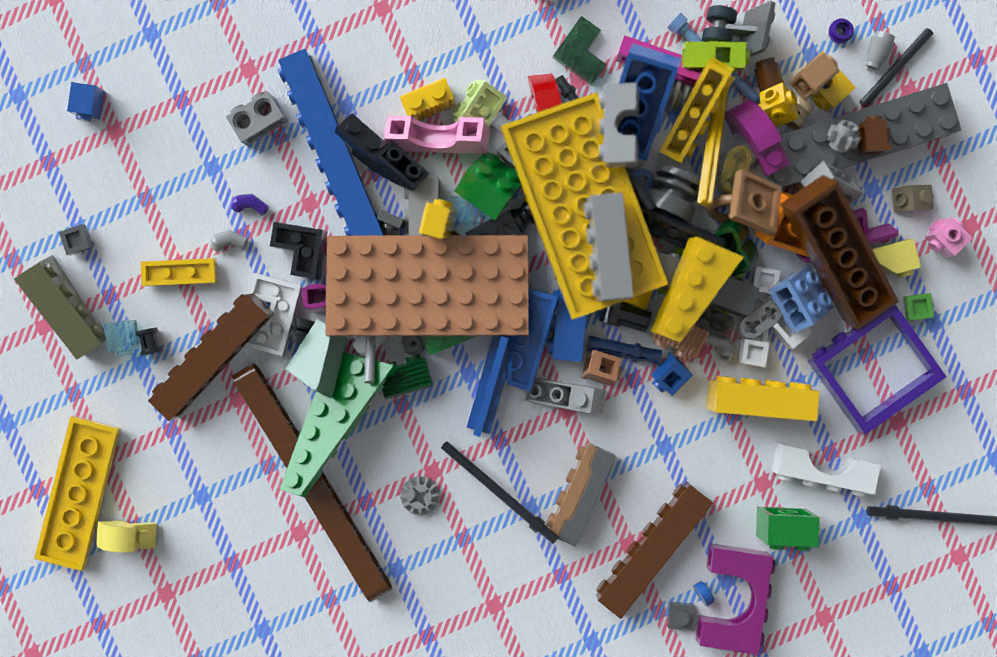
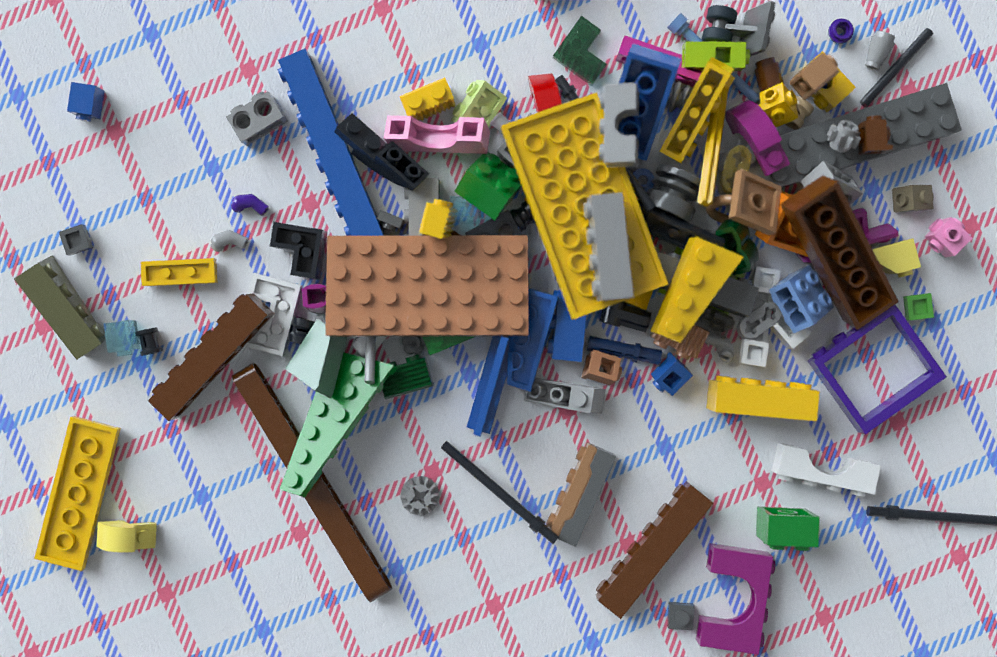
blue tile [693,581,715,607] -> none

